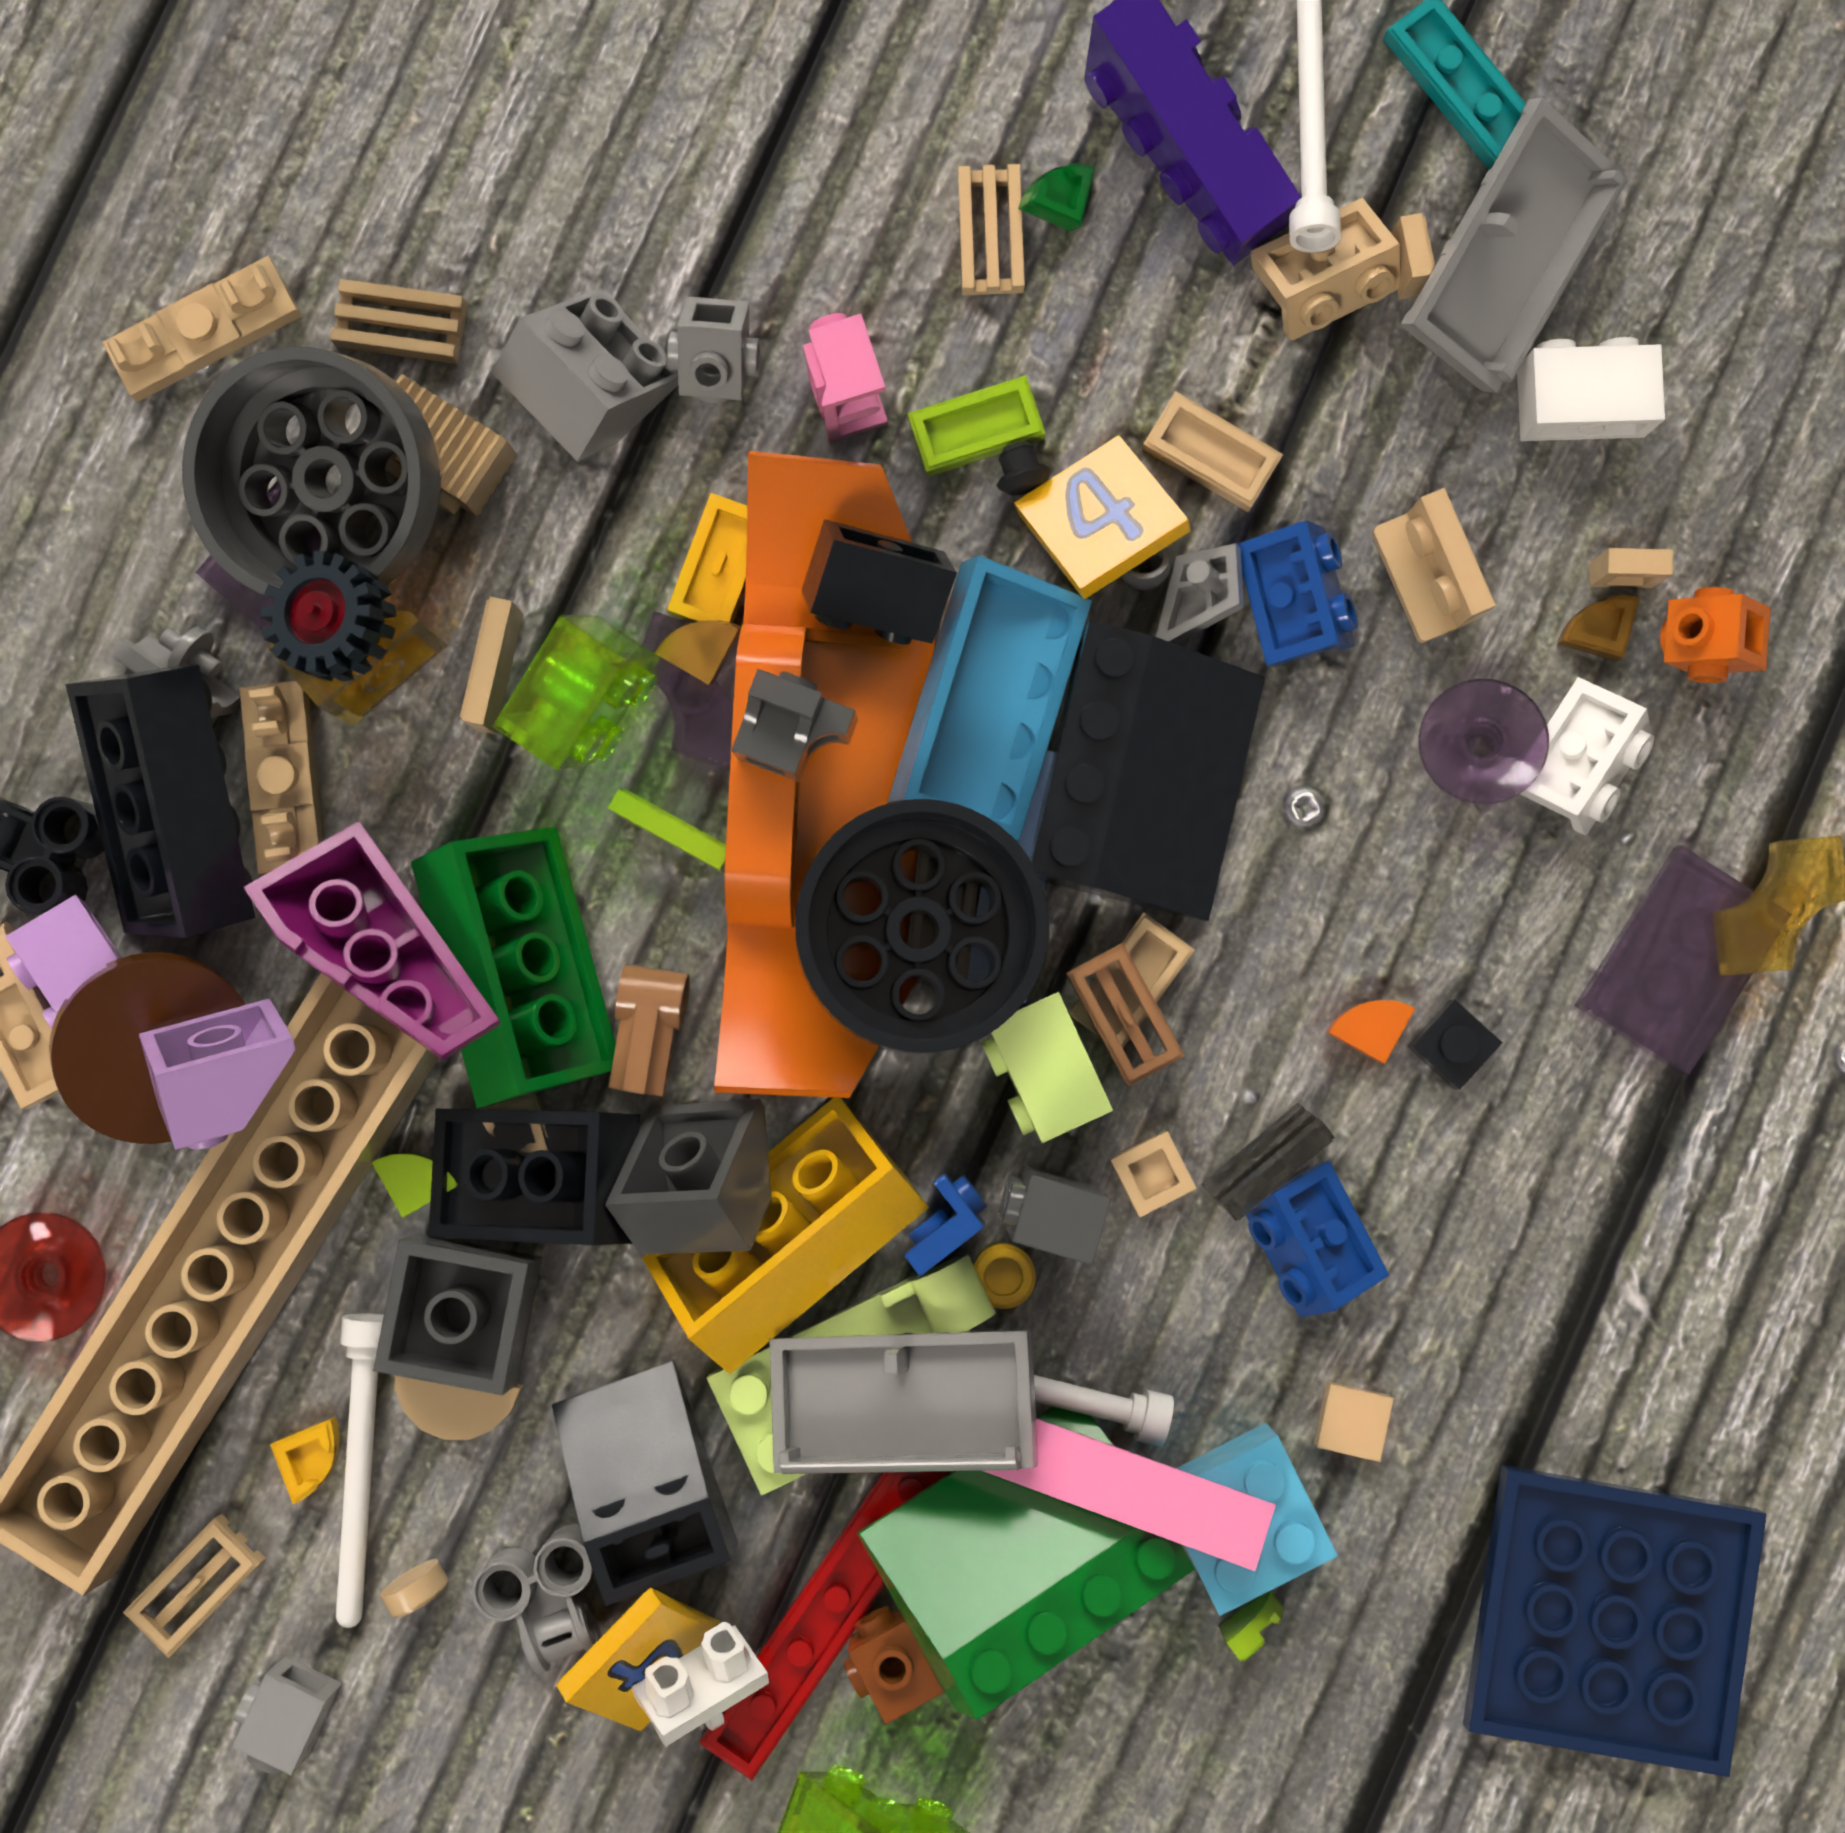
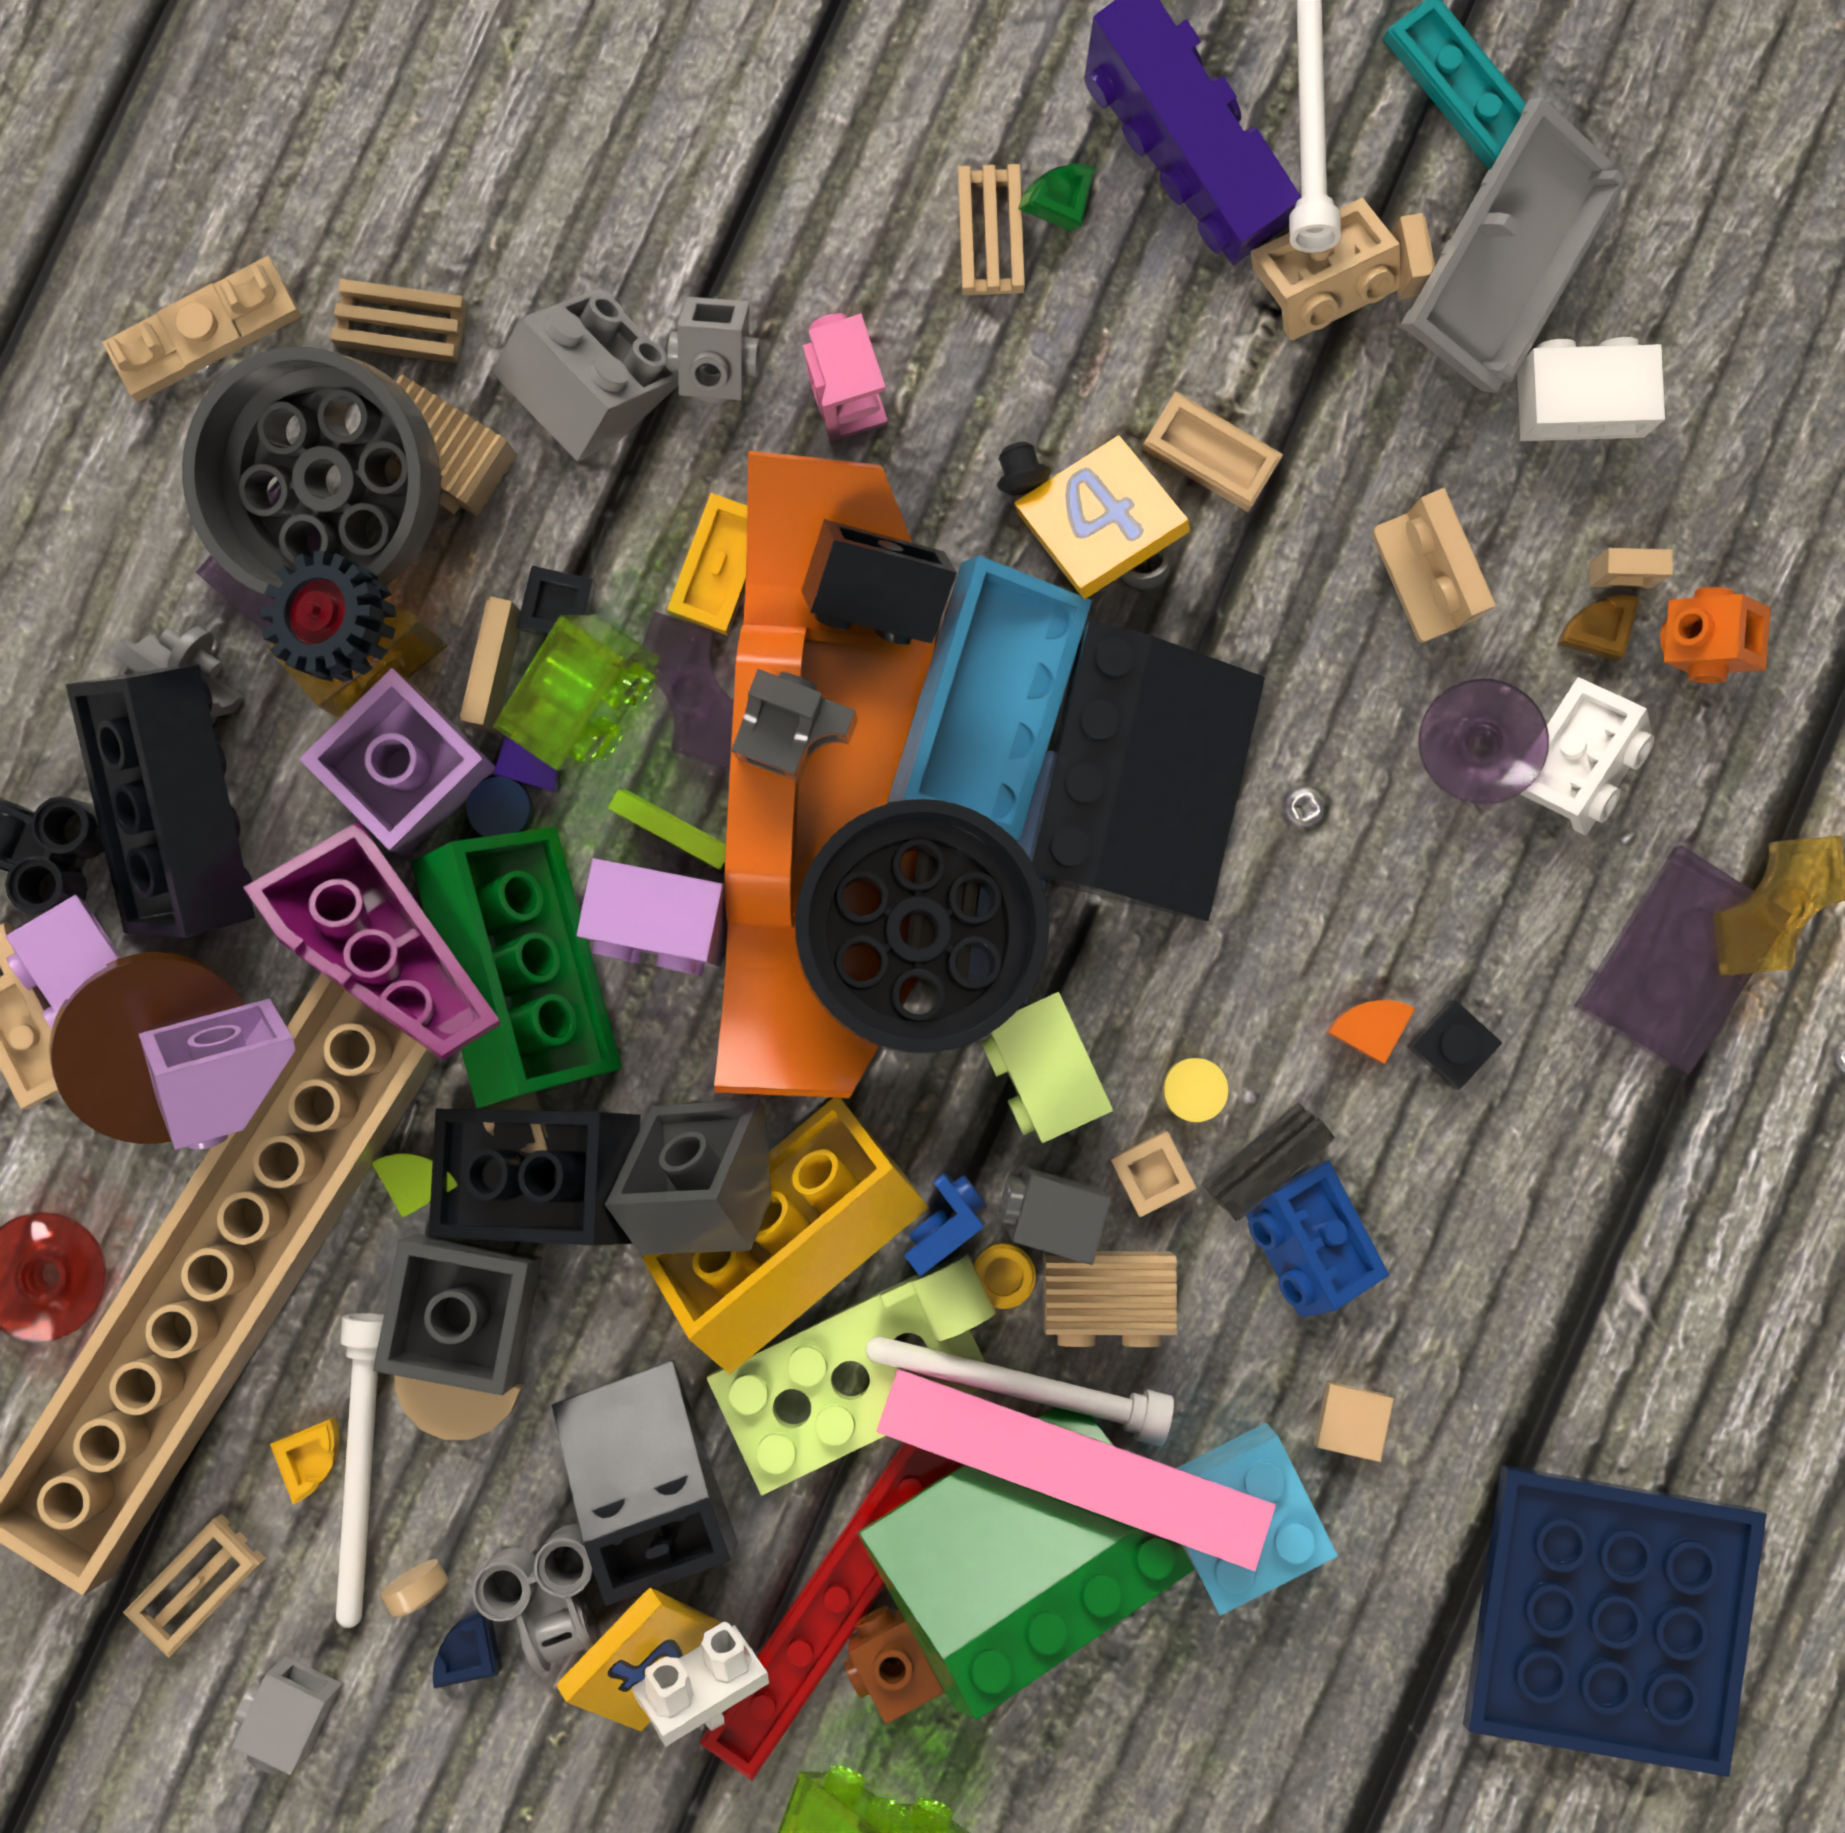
tan plate [239,680,324,876] -> none
medium nougat piece [609,964,690,1096] -> none
pearl gold tile [654,620,741,685] -> none
light grey container [769,1330,1038,1474] -> none
lime tile [907,375,1046,477] -> none
medium nougat tile [1066,943,1185,1087] -> none
tan tile [1069,912,1195,1048] -> none
light grey piece [1155,543,1244,644] -> none
lime tile [1218,1590,1284,1662] -> none
blue bracket [1237,520,1358,667] -> none
none -> lavender brick [299,668,496,857]
none -> dark blue tile [433,1609,502,1688]
none -> dark blue tile [467,777,534,837]
none -> dark purple tile [493,714,560,793]
none -> black plate [517,566,597,645]
none -> lavender brick [576,858,728,976]
none -> tan brick [1043,1251,1177,1347]
none -> light yellow tile [1162,1058,1228,1122]

